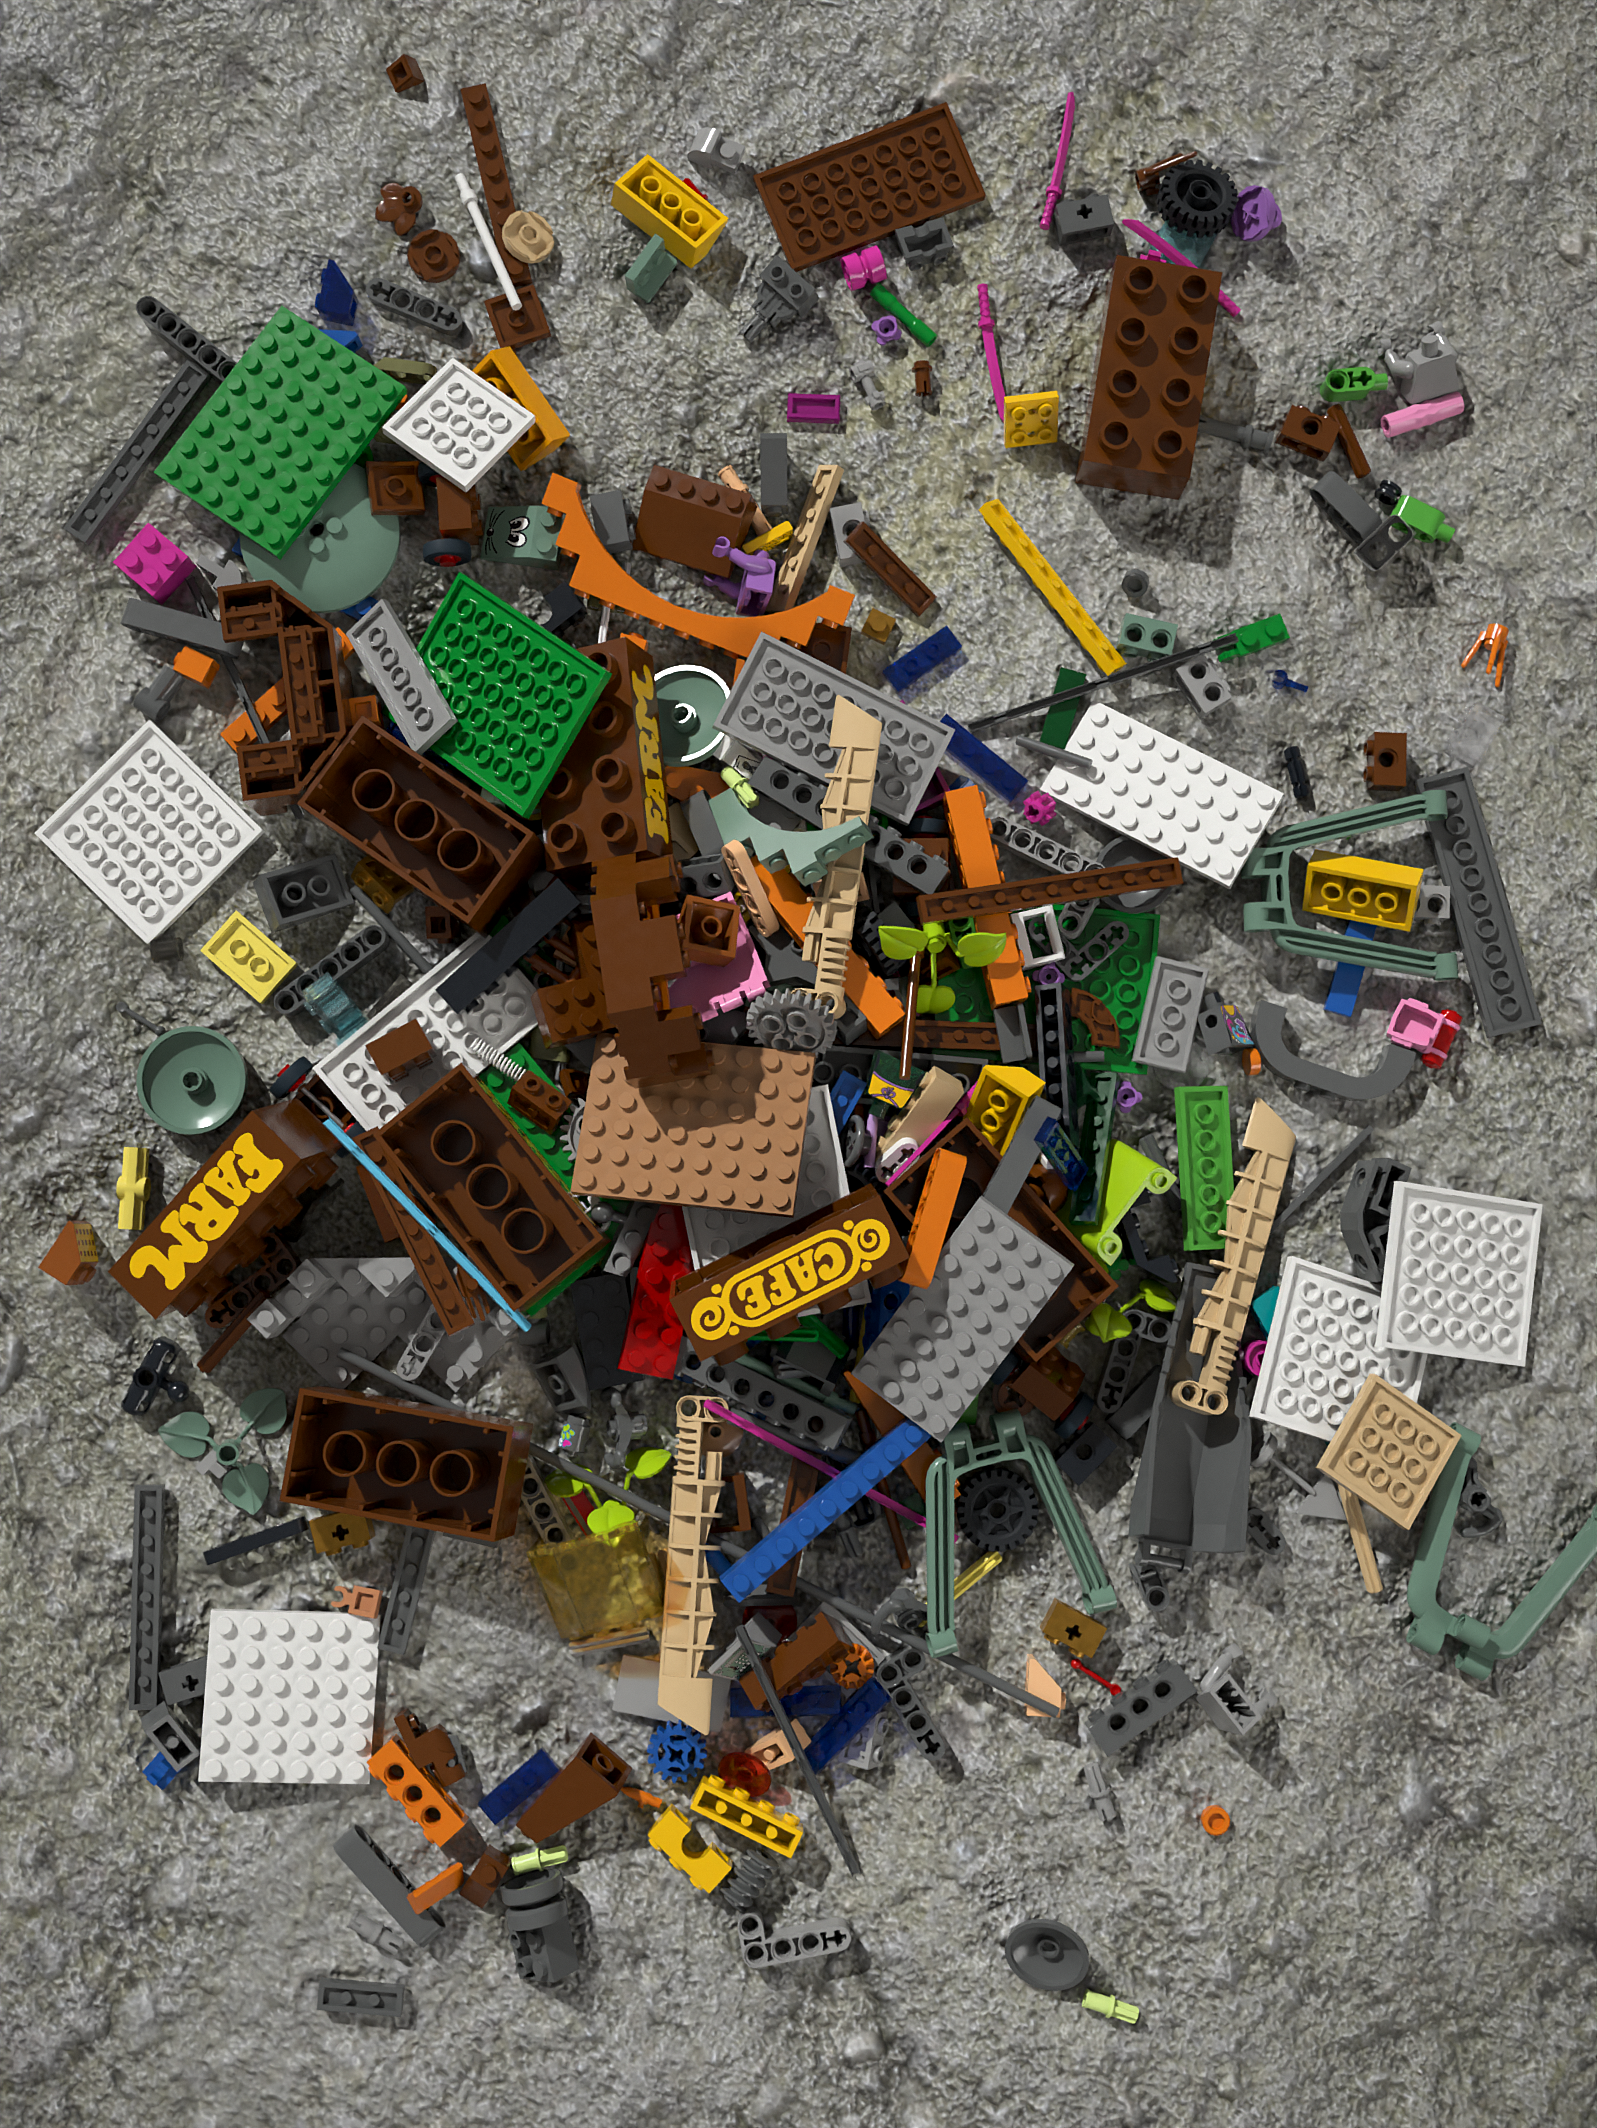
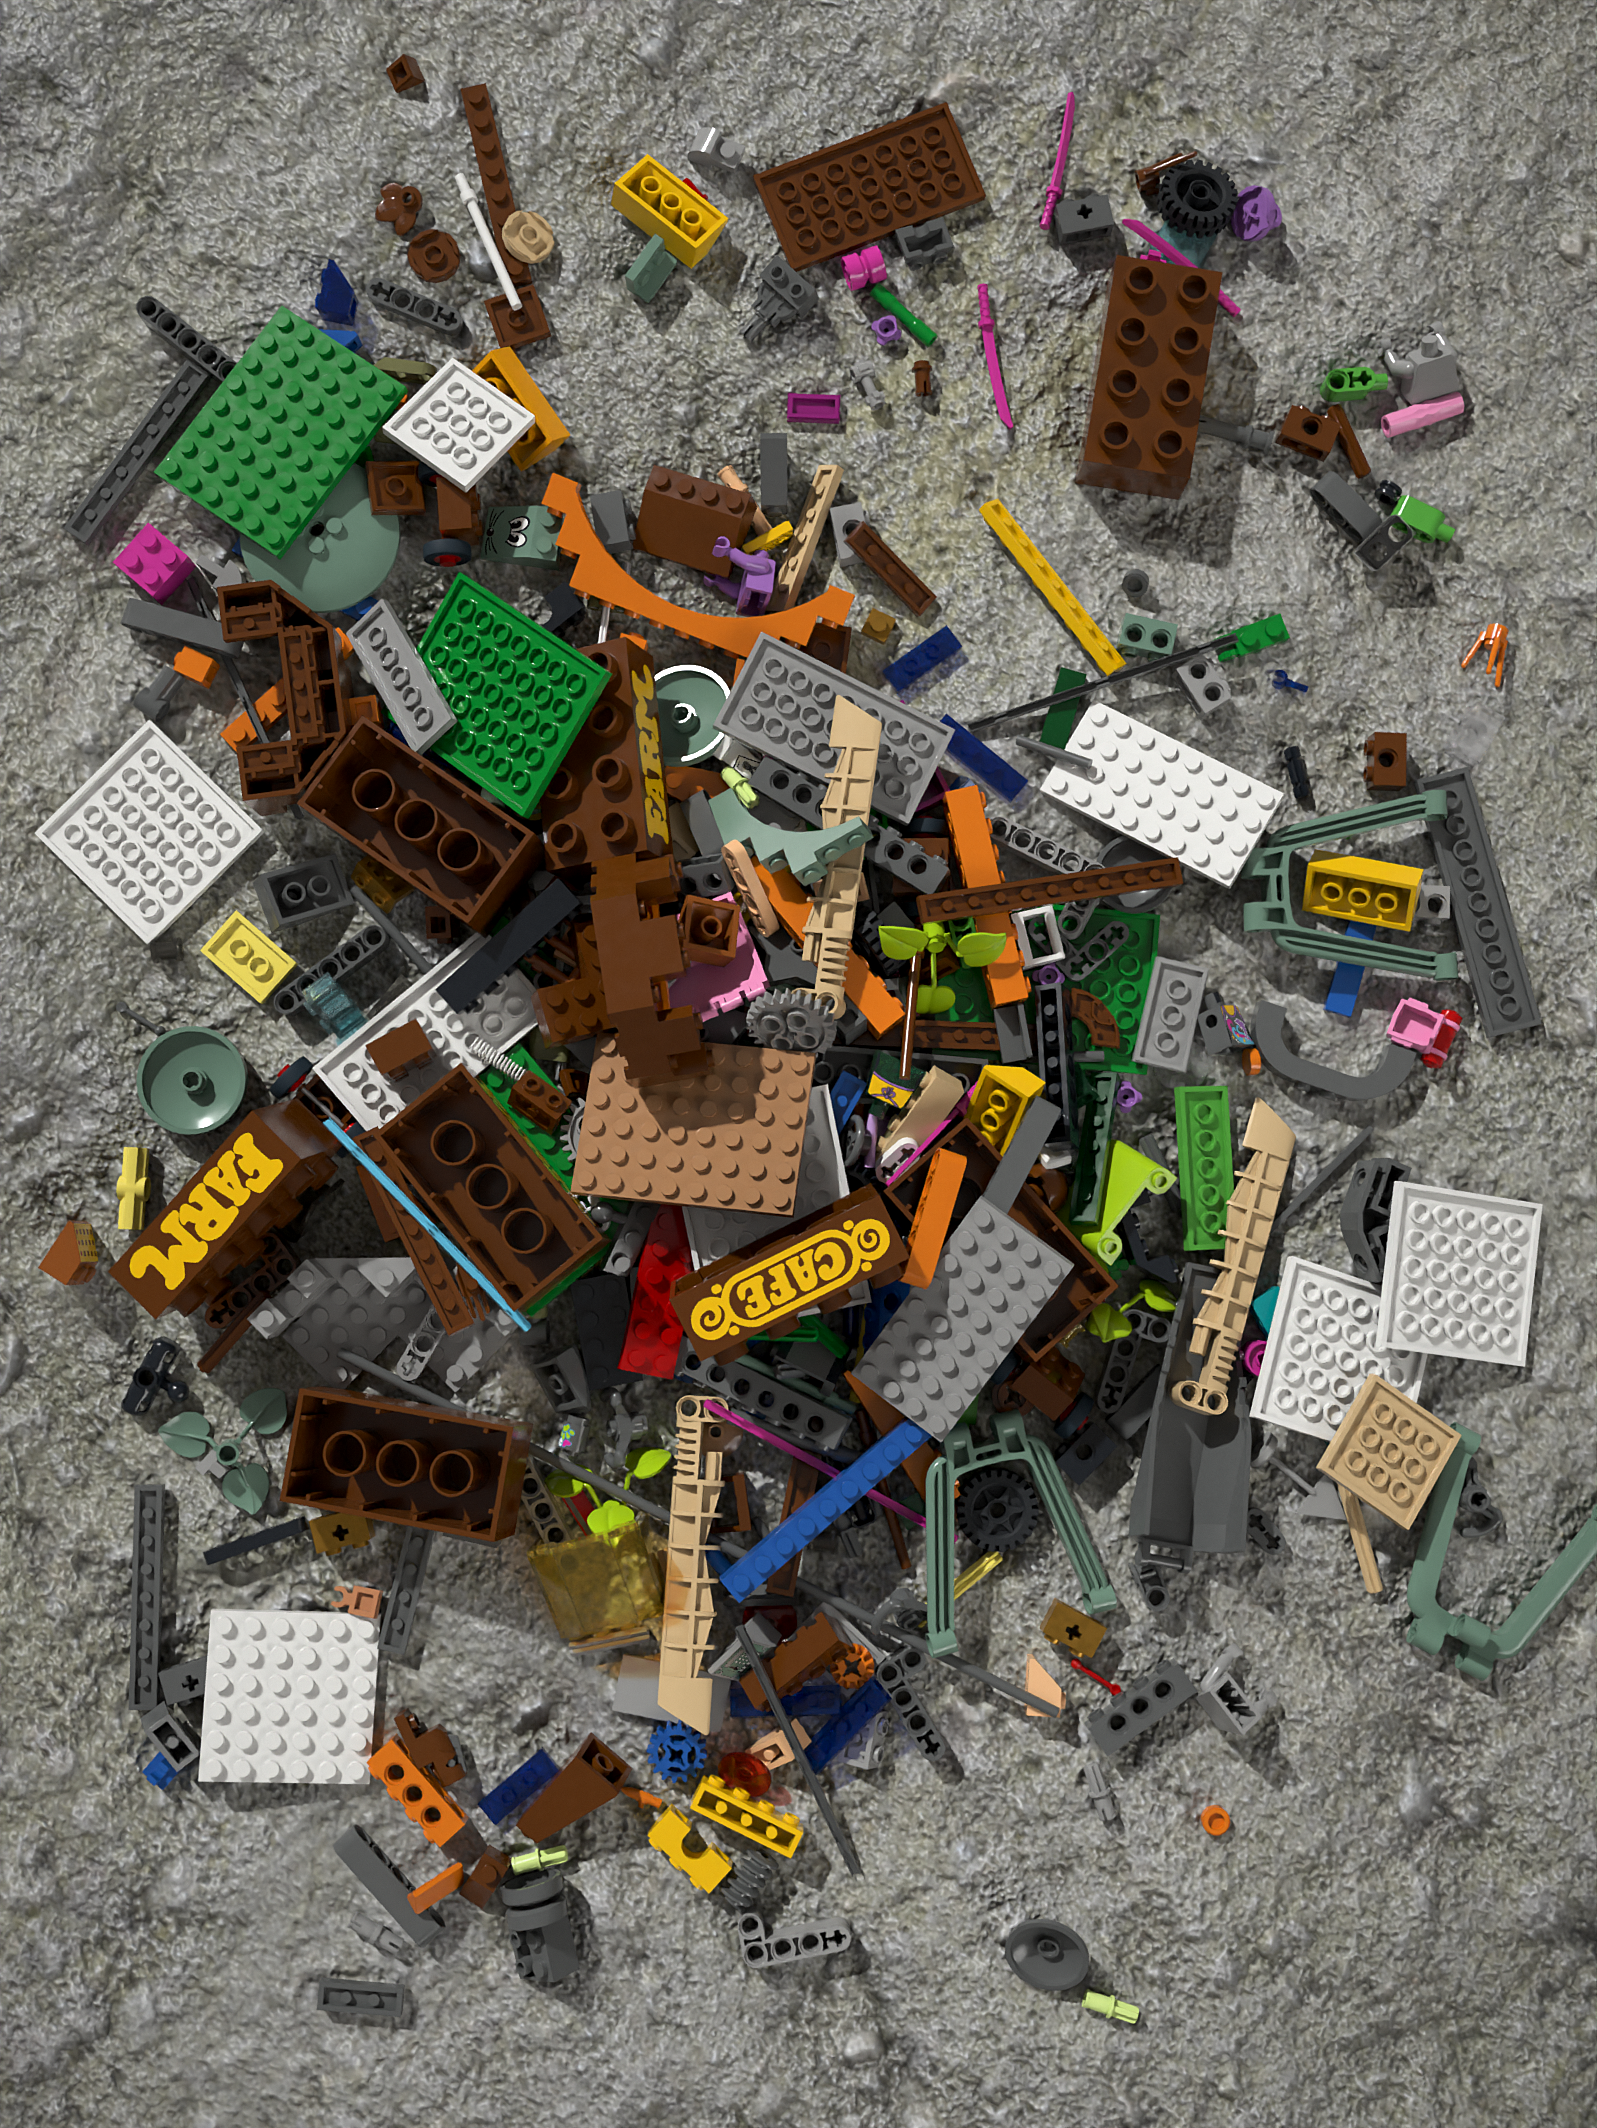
yellow plate [1004,391,1059,448] -> none
dark pink gear [1023,791,1057,826] -> none
clear blue tile [1034,1116,1088,1191] -> none

